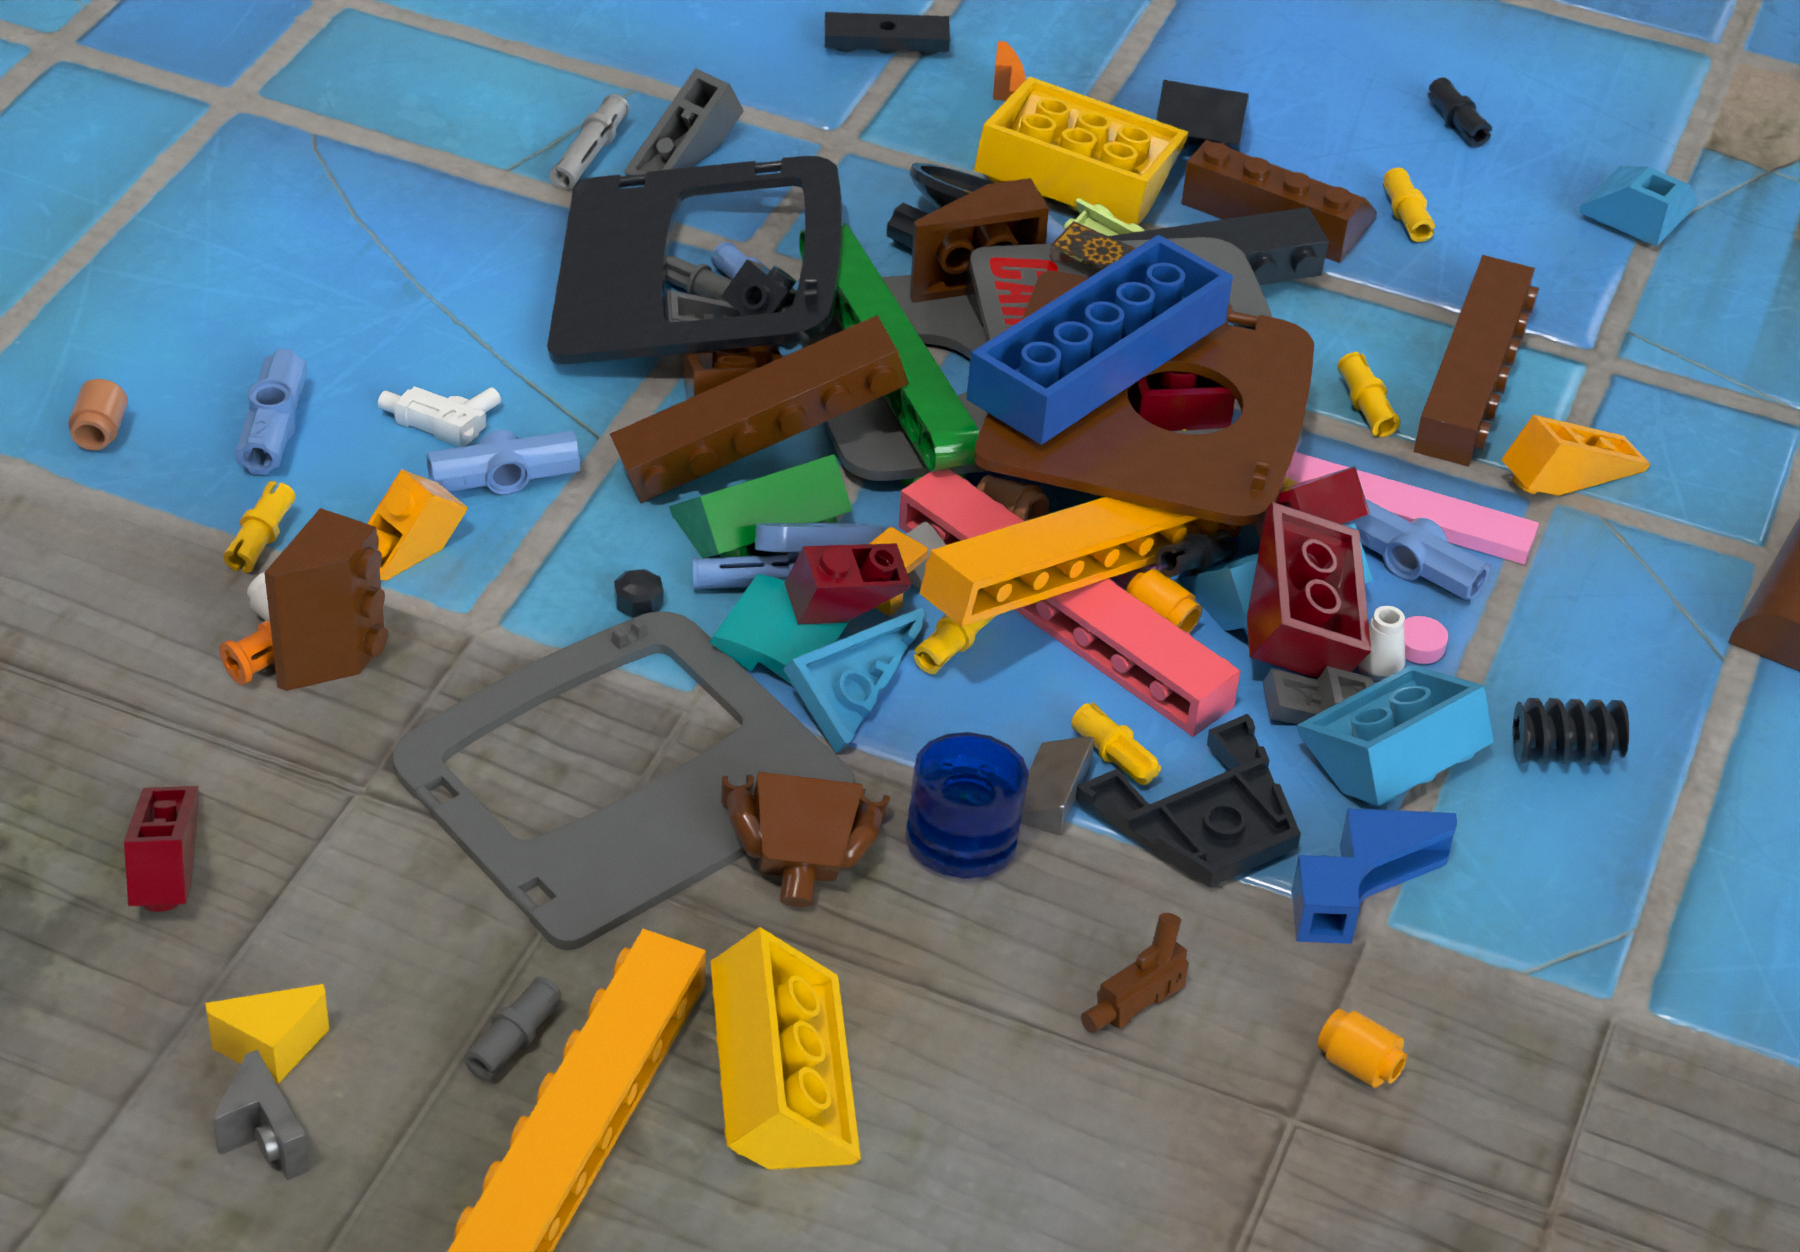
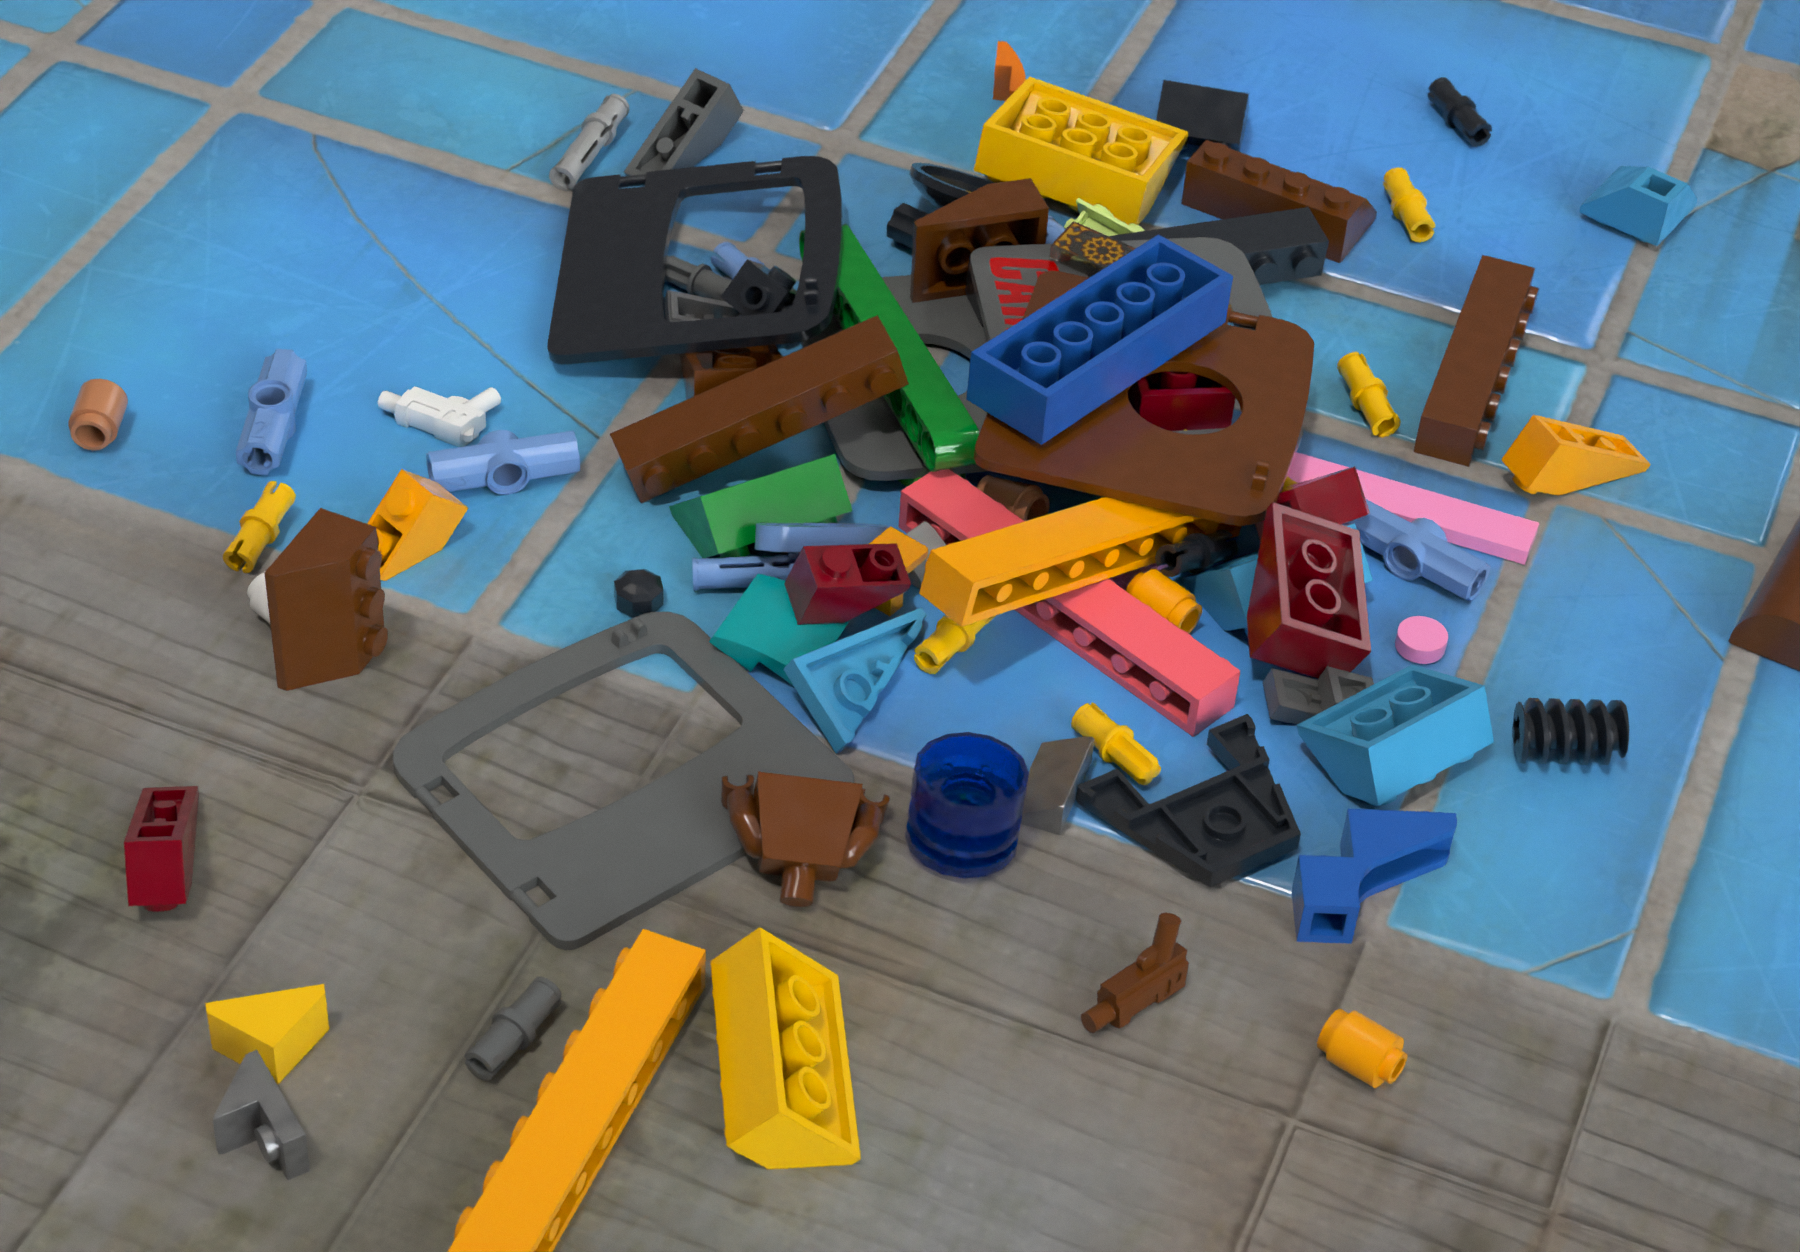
orange bush [219,620,275,685] -> none
black tile [825,12,950,55] -> none
white cone [1358,606,1406,682] -> none

